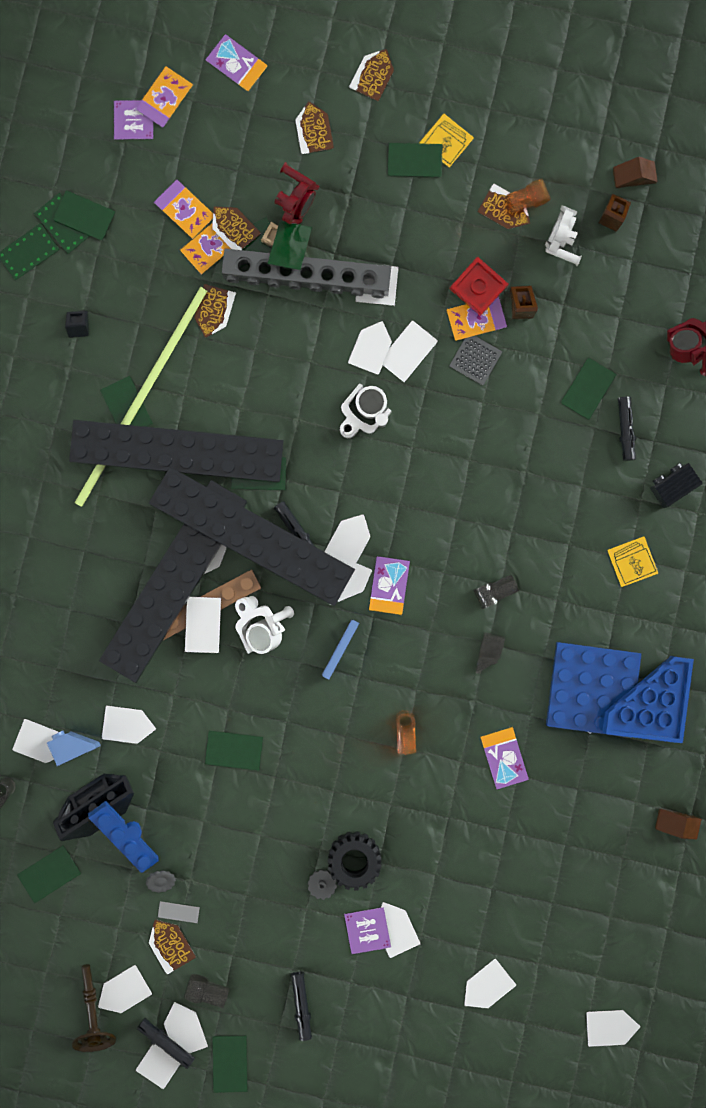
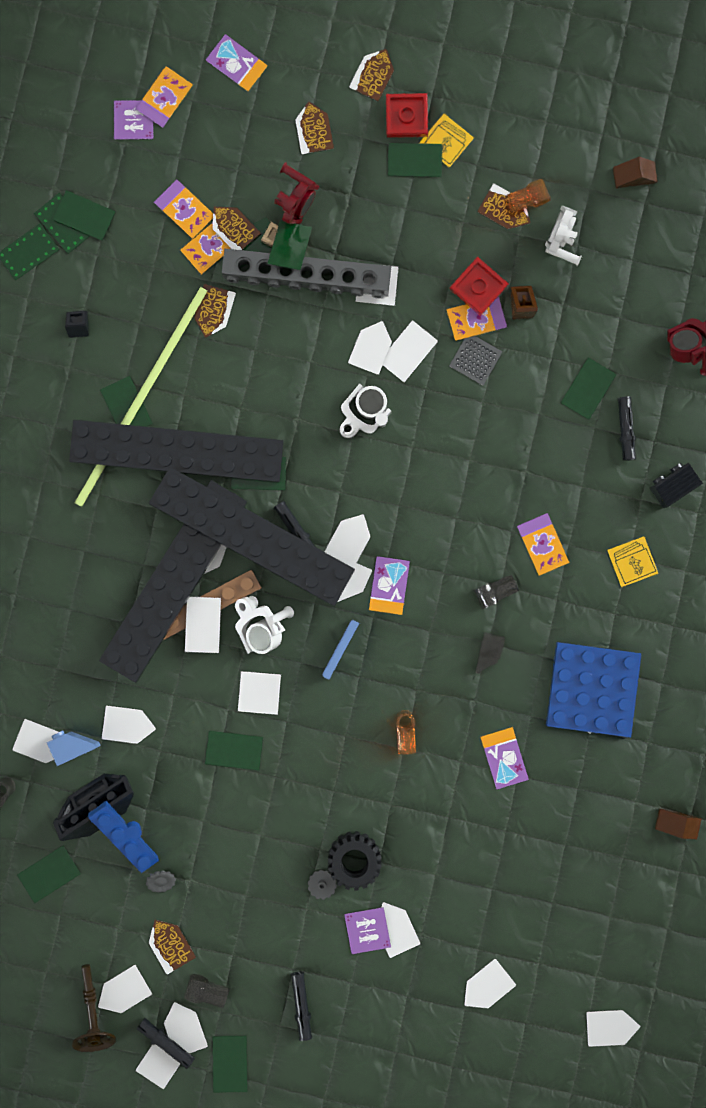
light grey sticker [158,901,200,923] -> none
reddish brown slope [598,194,631,232] -> none
blue plate [602,656,694,743] -> none
none -> white sticker [238,671,281,715]
none -> red plate [386,93,428,138]
none -> sticker [517,513,569,576]

